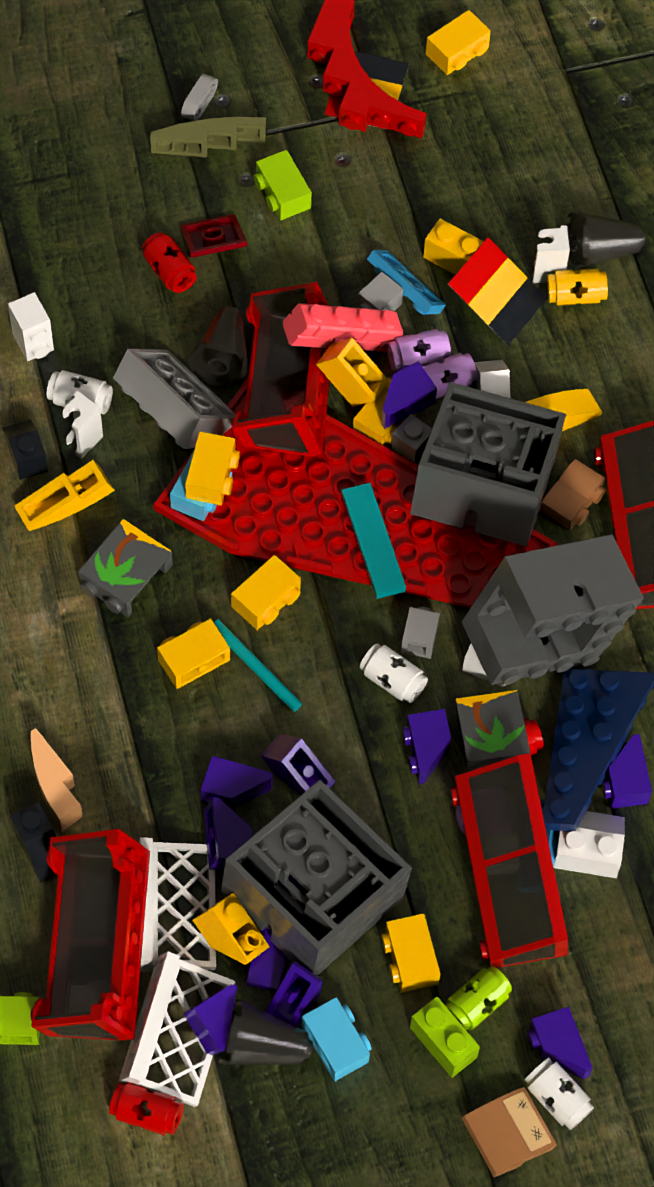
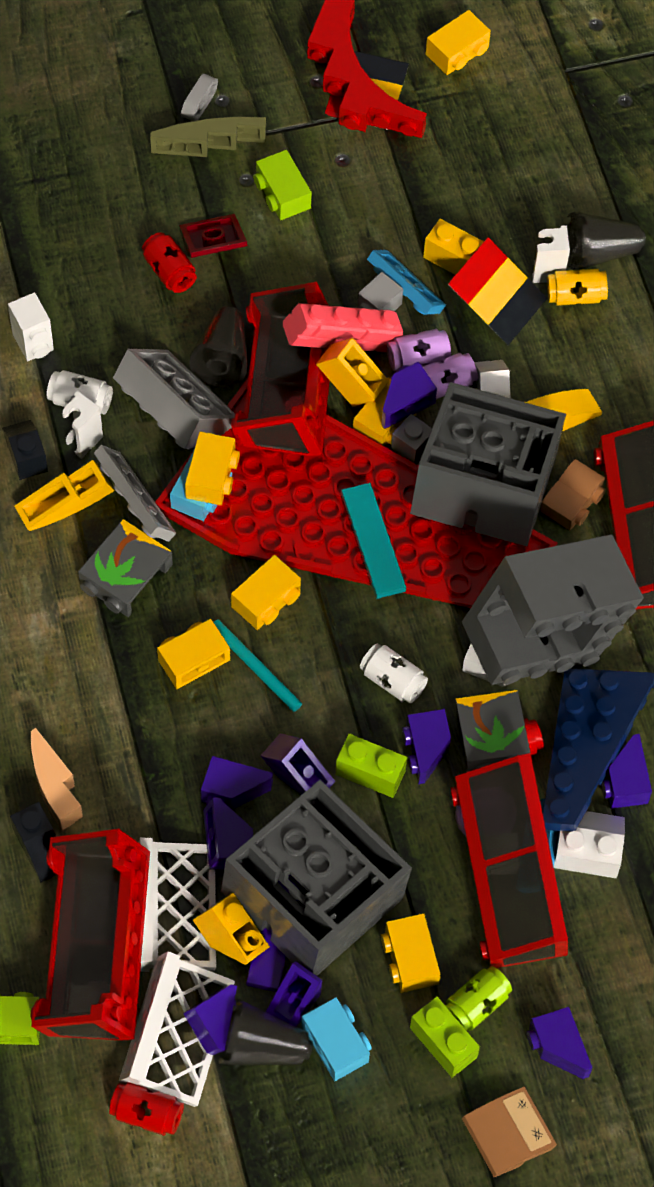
light grey brick [401,607,440,659] -> none
white piece [525,1058,594,1130] -> none
none -> light grey plate [94,445,176,542]
none -> lime brick [335,733,407,798]

